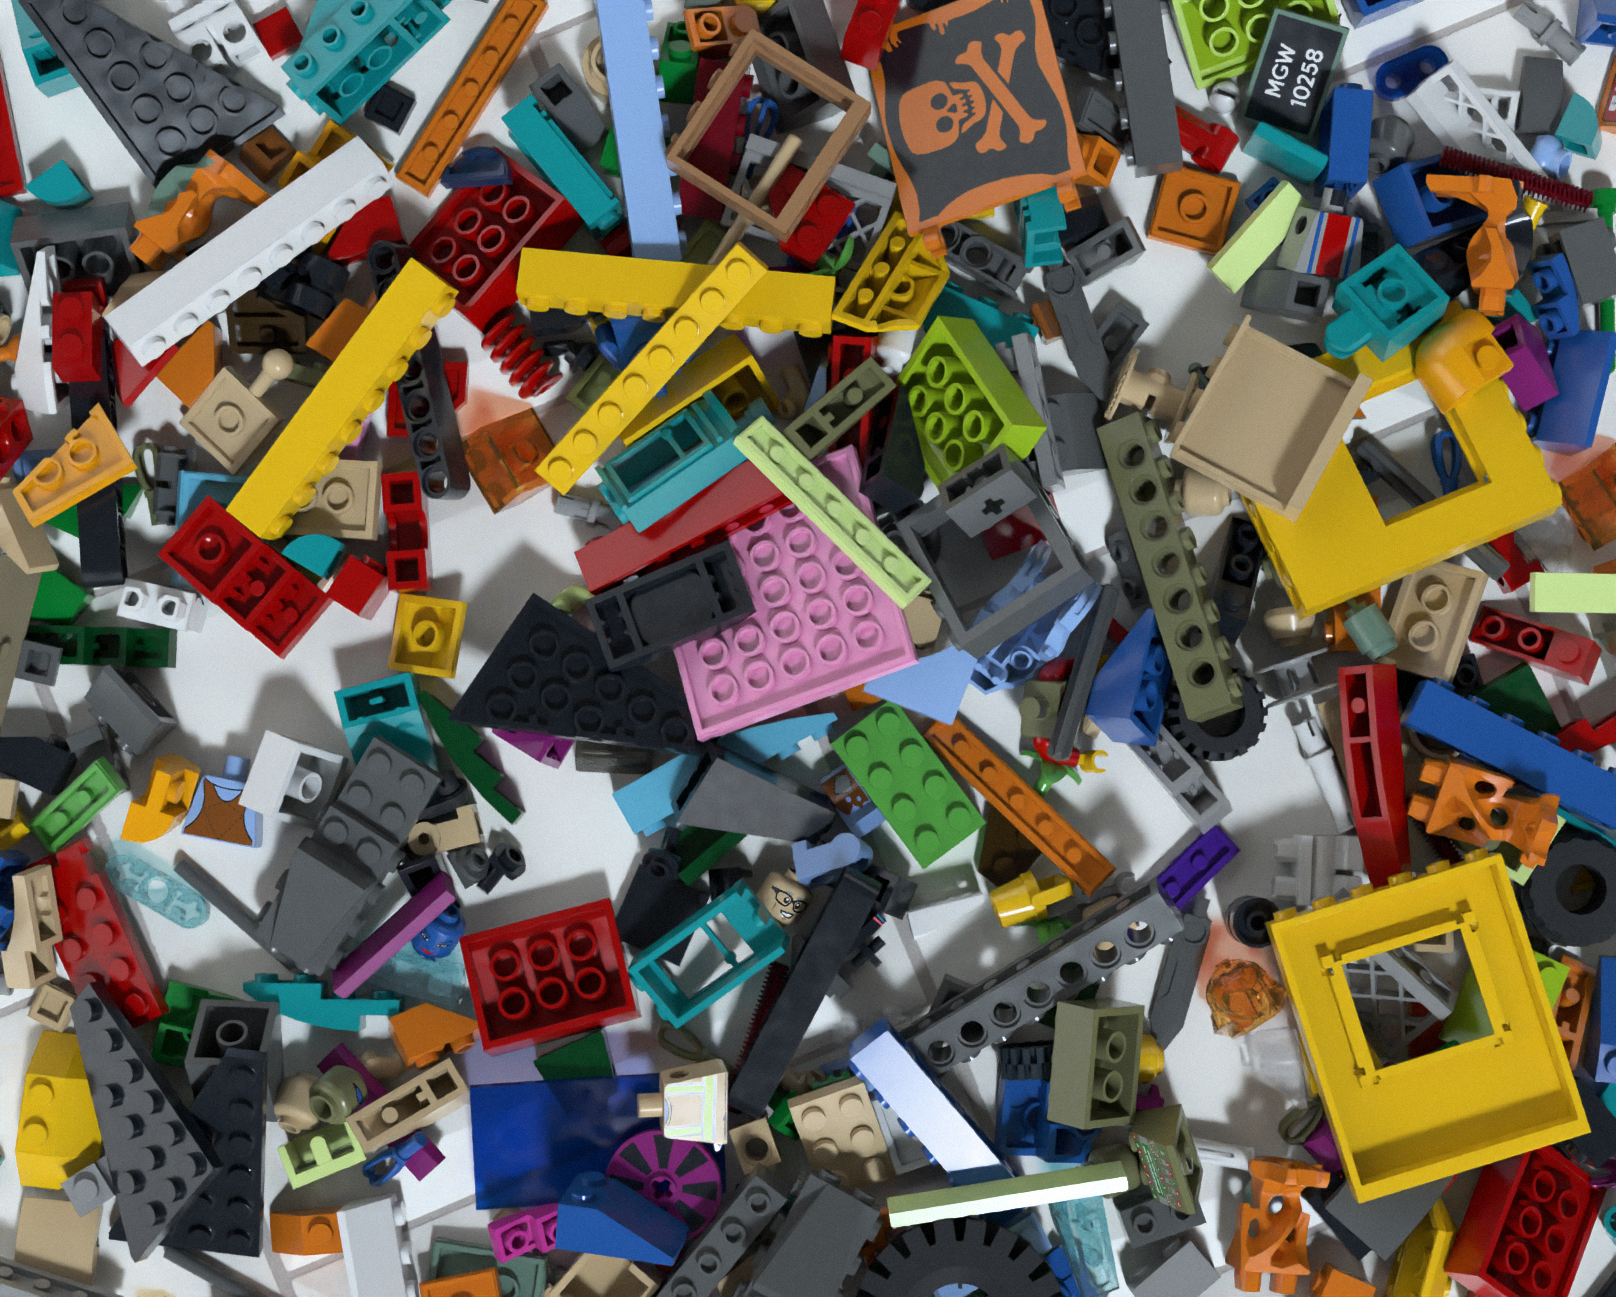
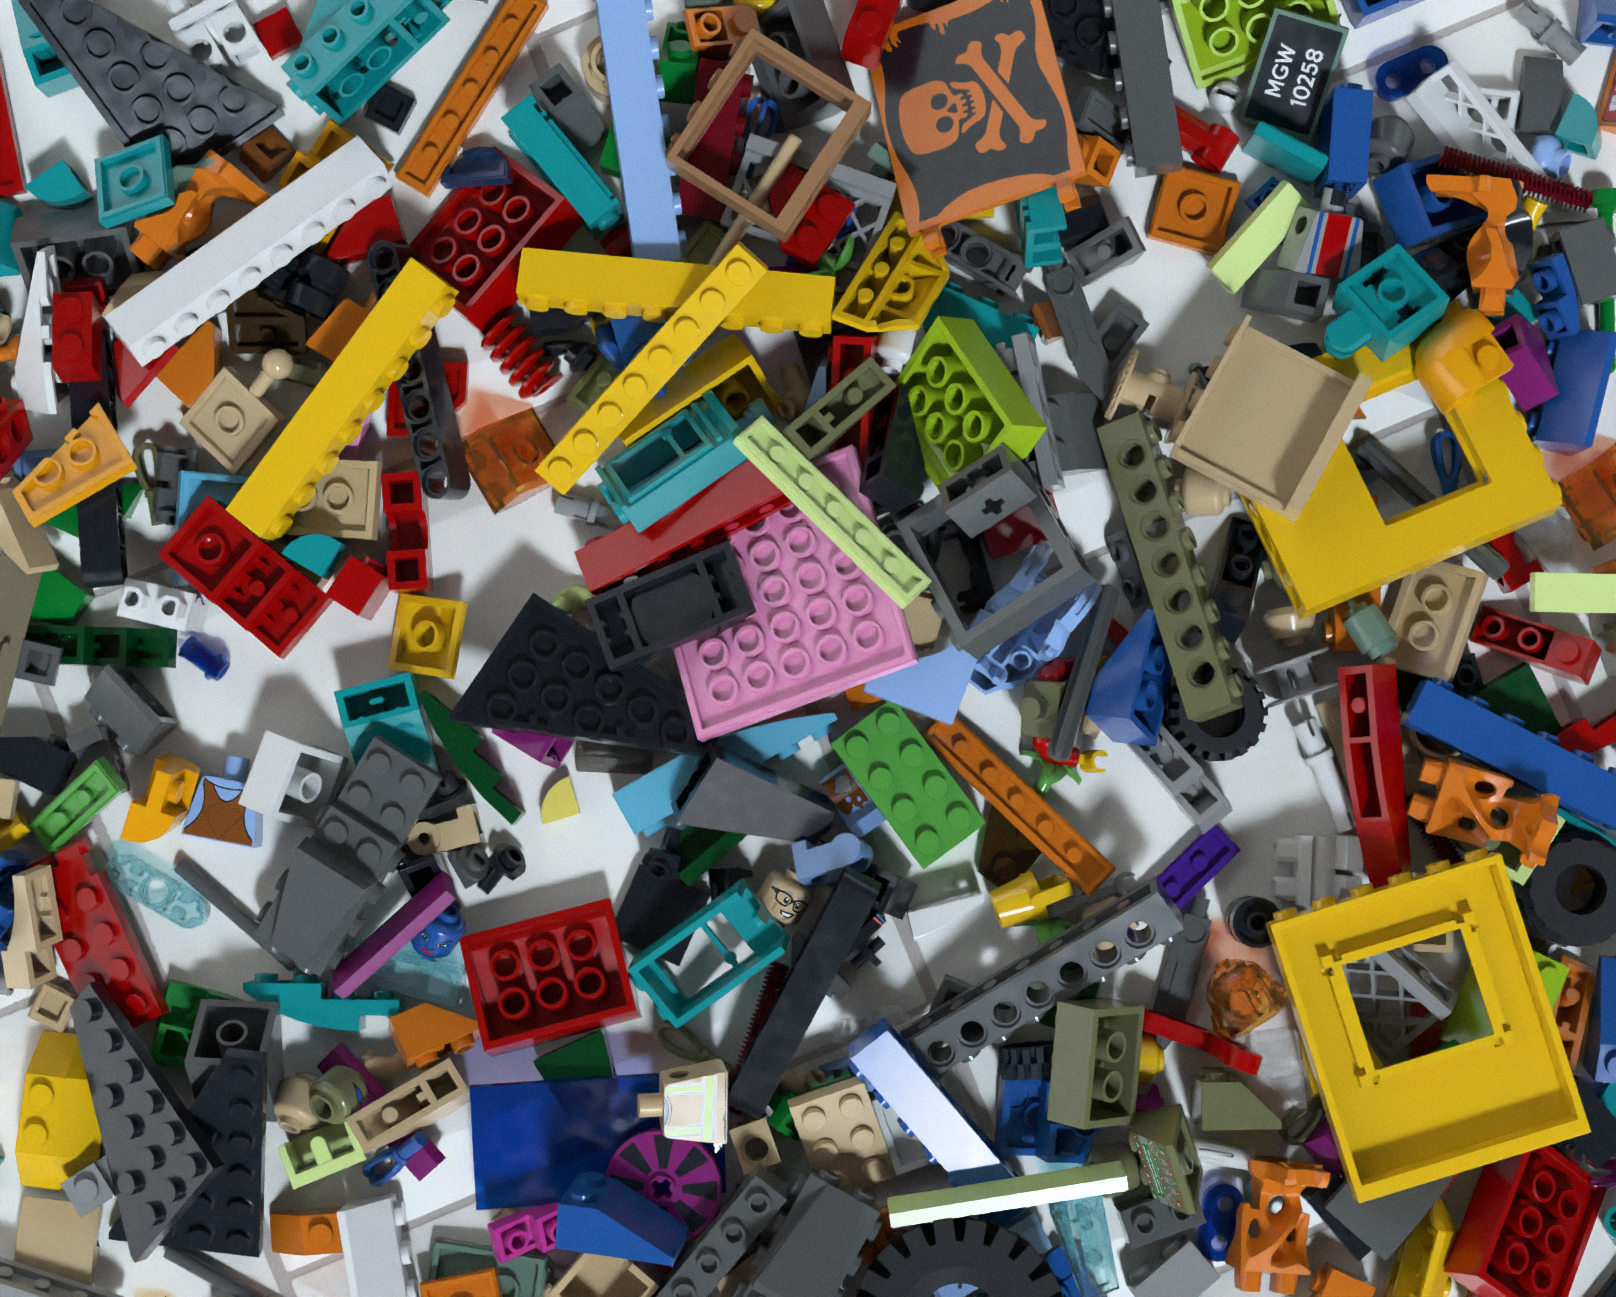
none -> teal tile [94,134,175,229]
none -> clear blue pin [178,635,231,681]
none -> light yellow tile [541,776,581,825]
none -> black piece [937,519,995,615]
none -> red beam [1143,1008,1263,1075]
none -> olive slope [1190,1067,1282,1131]
none -> clear blue plate [1196,1181,1243,1262]

